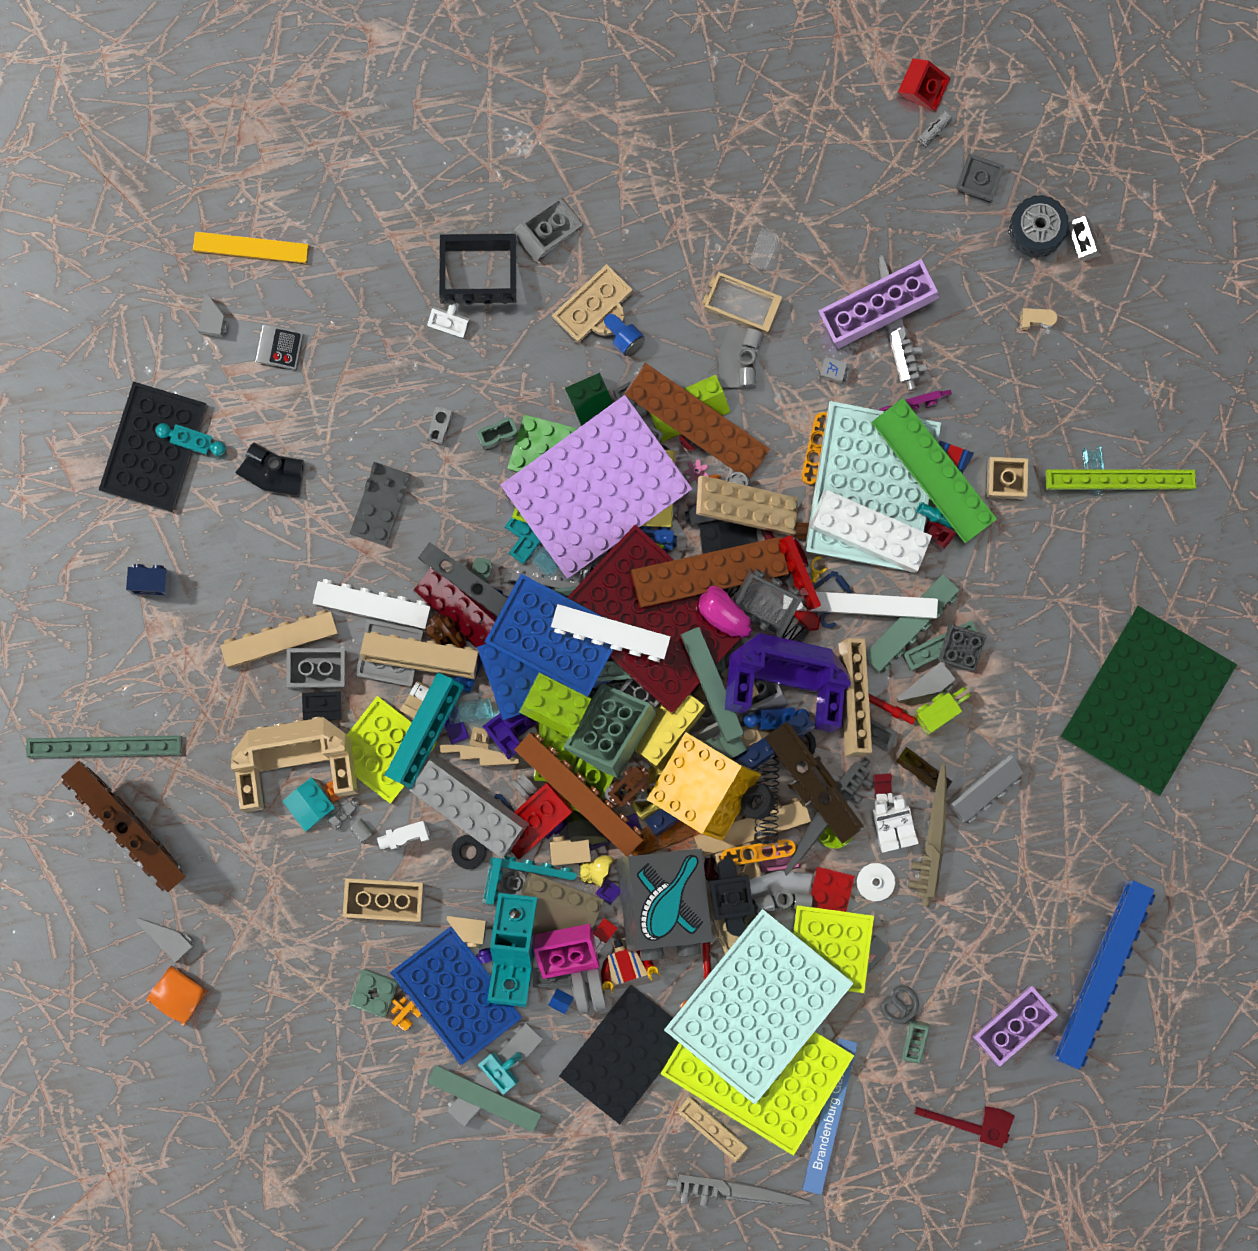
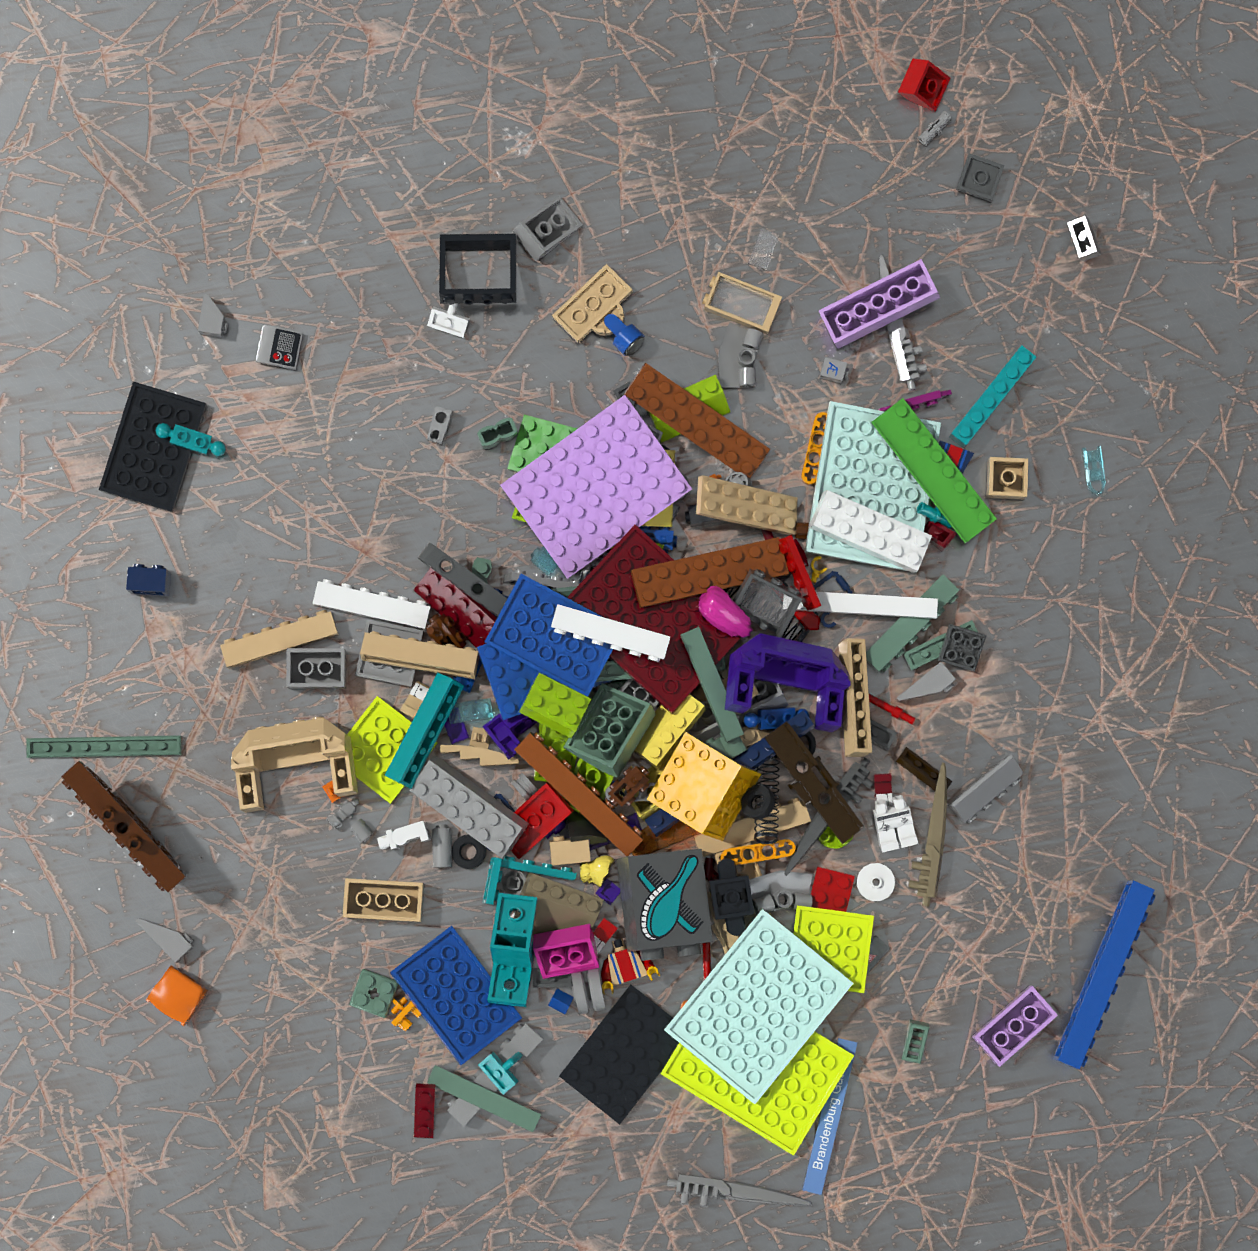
yellow tile [193,232,309,264] -> none
black panel [235,442,304,496] -> none
teal slope [282,777,337,832] -> none
black plate [302,691,342,720] -> none
dark grey hinge [349,462,411,547] -> none
tan slope [447,916,487,948] -> none
dark purple plate [476,948,493,963] -> none
teal tile [504,517,541,565] -> none
dark green slope [565,373,613,426] -> none
tan tile [676,1097,748,1163] -> none
dark red slope [679,435,699,454] -> none
bright pink plant [684,459,709,482] -> none
black slope [699,523,758,554] -> none
bright pink slope [760,844,799,873] -> none
dark grey piece [881,985,919,1024] -> none
lime brick [914,686,972,735] -> none
dark red piece [914,1106,1015,1148] -> none
wheel [1008,195,1069,257] -> none
tan leg [1020,308,1057,330] -> none
lime tile [1045,469,1196,490] -> none
dark green plate [1060,606,1237,796] -> none
none -> dark red plate [414,1083,436,1138]
none -> light grey brick [432,824,452,868]
none -> teal brick [949,345,1037,448]

